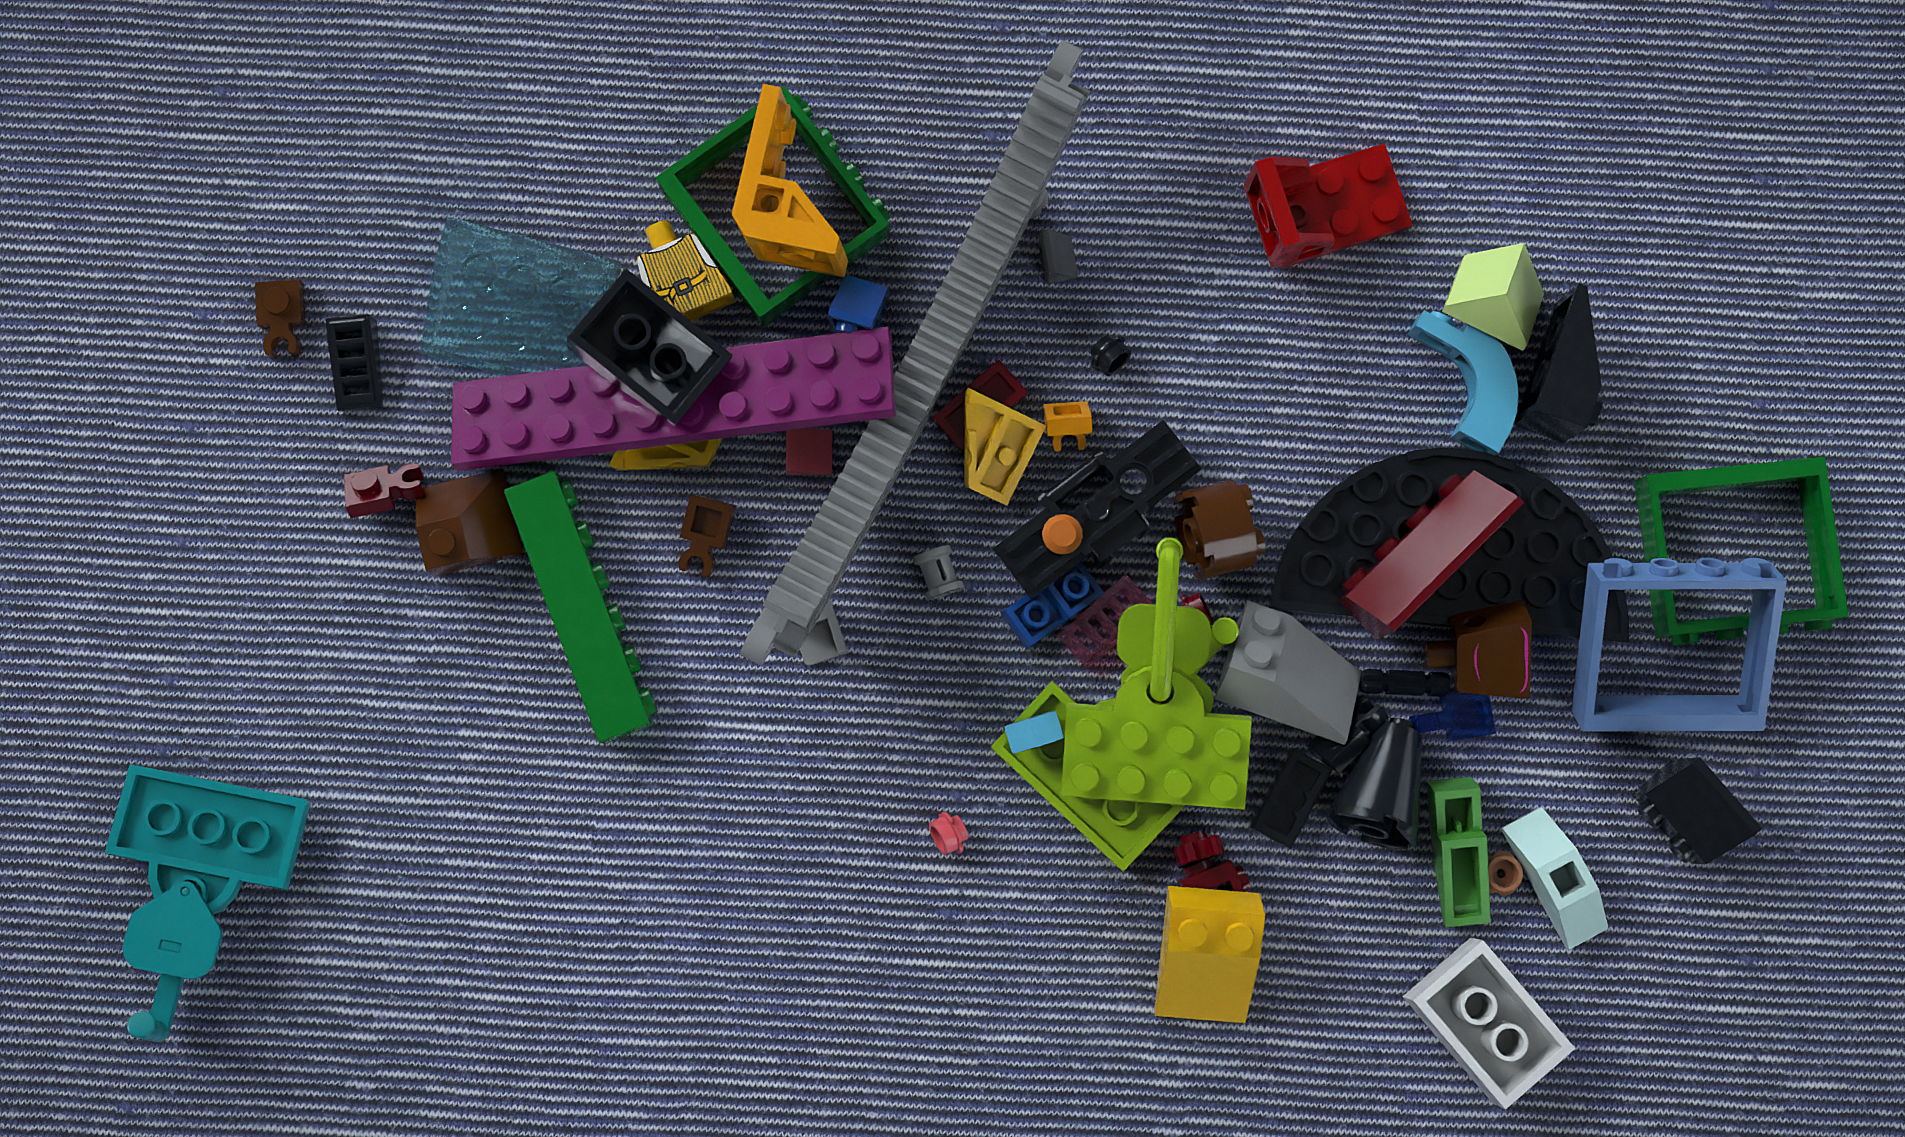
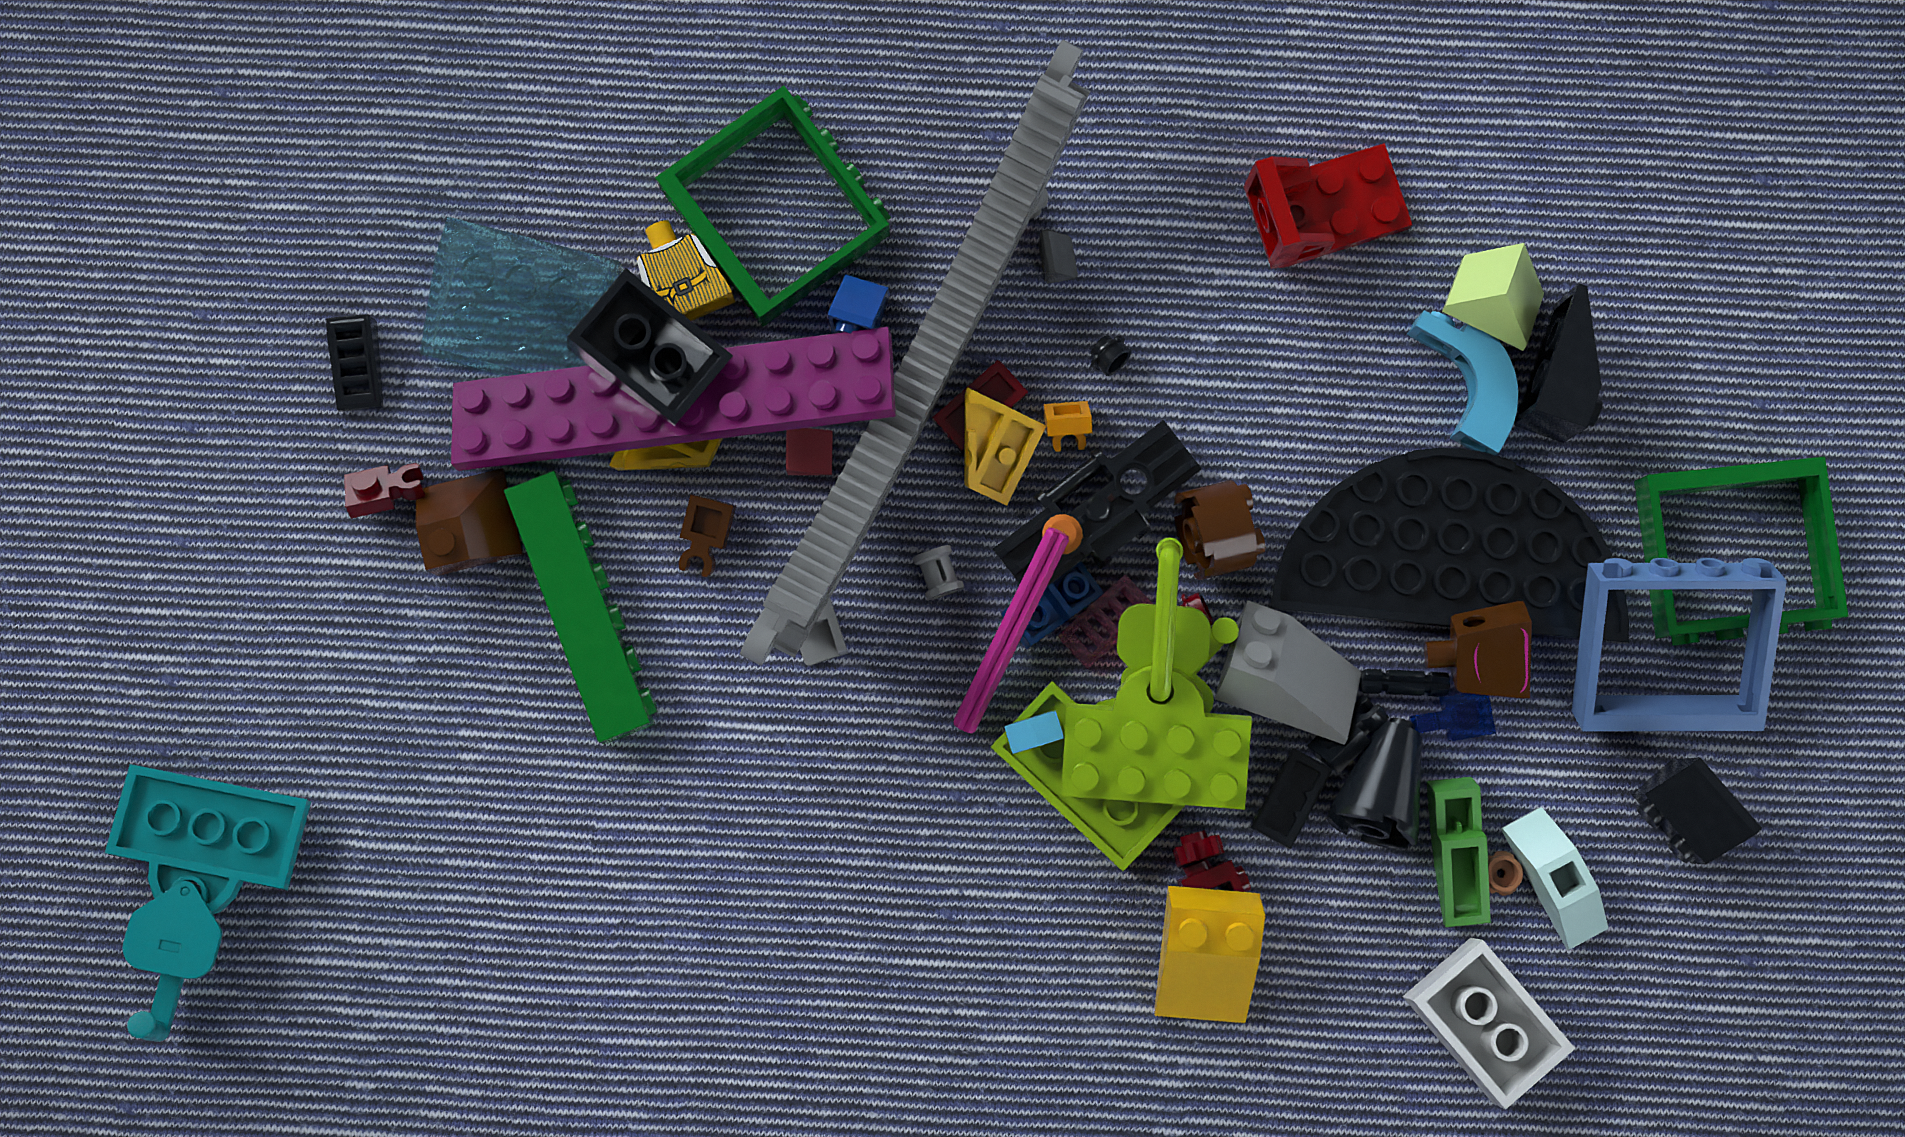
reddish brown plate [255,279,306,359] -> none
light orange bracket [732,84,848,278] -> none
coral plate [929,812,968,855] -> none
dark red slope [1339,470,1524,639] -> none
none -> dark pink axle [953,527,1069,733]

